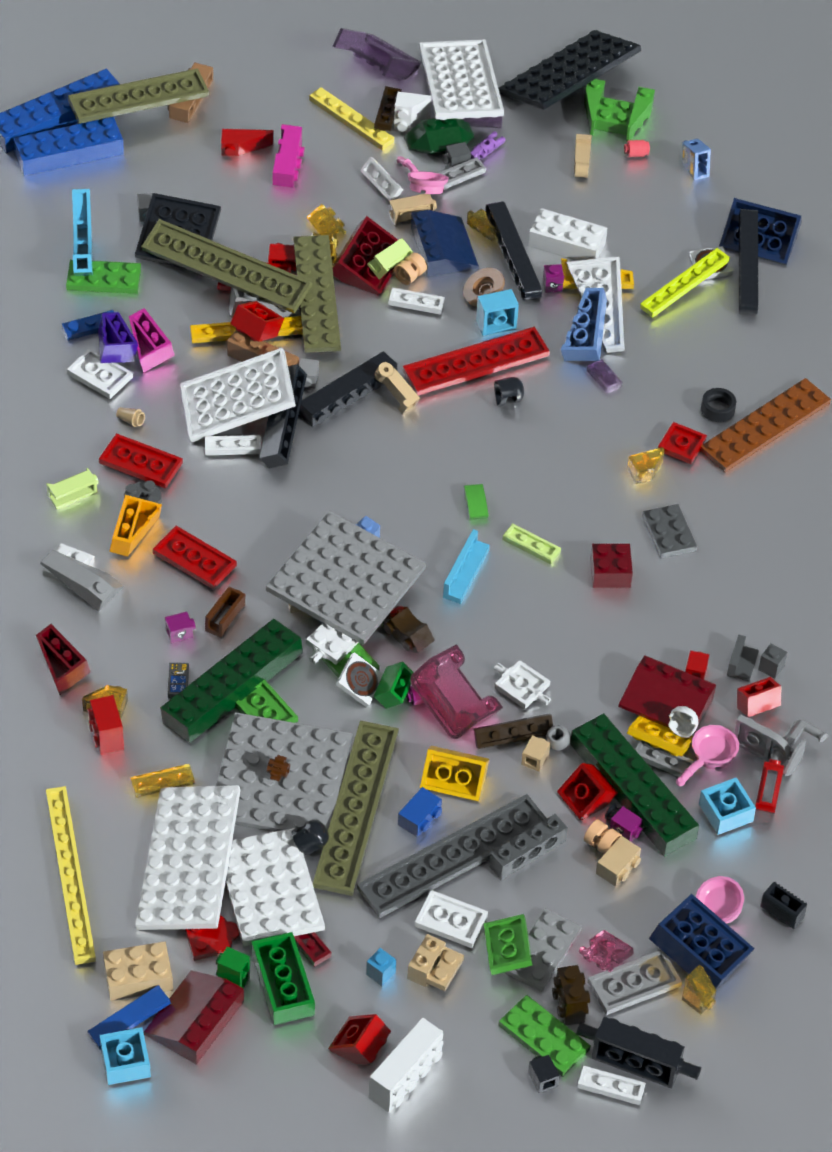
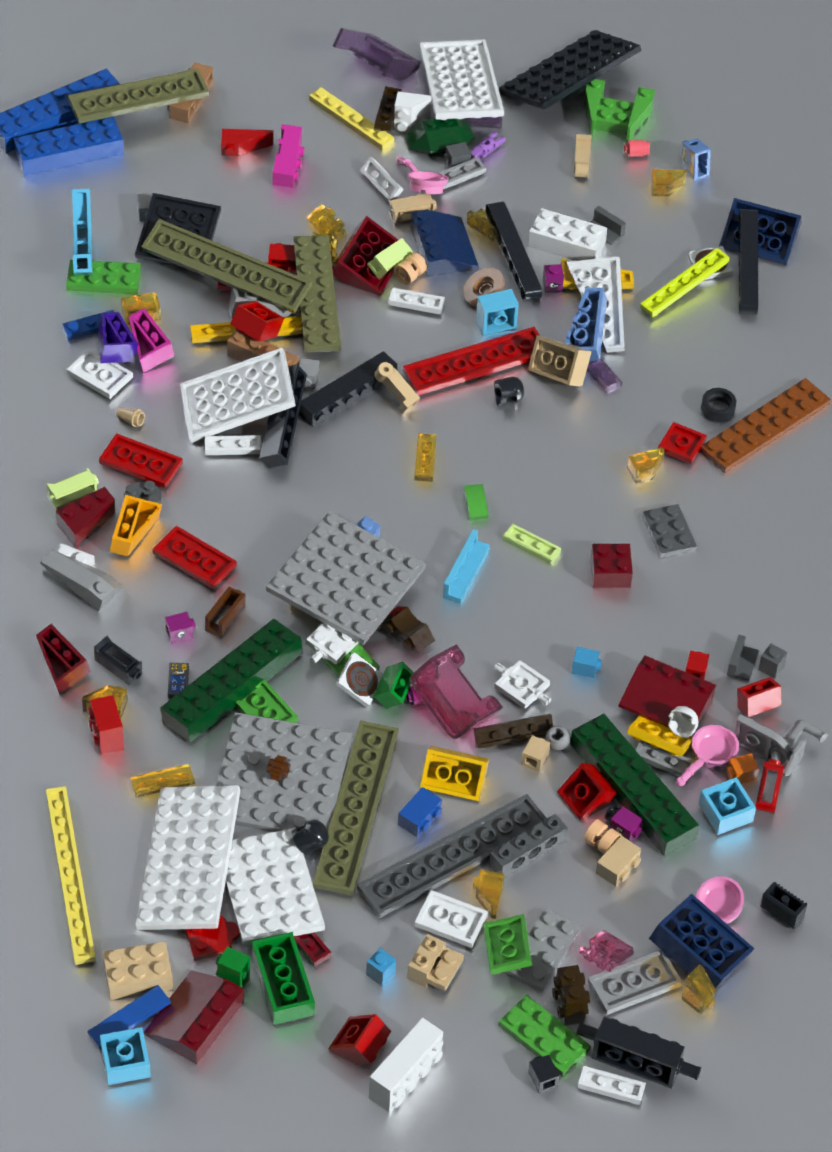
none -> dark red wedge [56,487,115,549]
none -> black window [94,635,143,685]
none -> clear yellow brick [121,292,161,325]
none -> clear yellow plate [414,433,436,482]
none -> clear yellow slope [473,869,505,919]
none -> tan slope [528,335,592,386]
none -> dark azure brick [572,647,602,678]
none -> dark grey panel [590,206,626,245]
none -> clear yellow slope [651,169,687,197]
none -> orange brick [726,753,759,784]

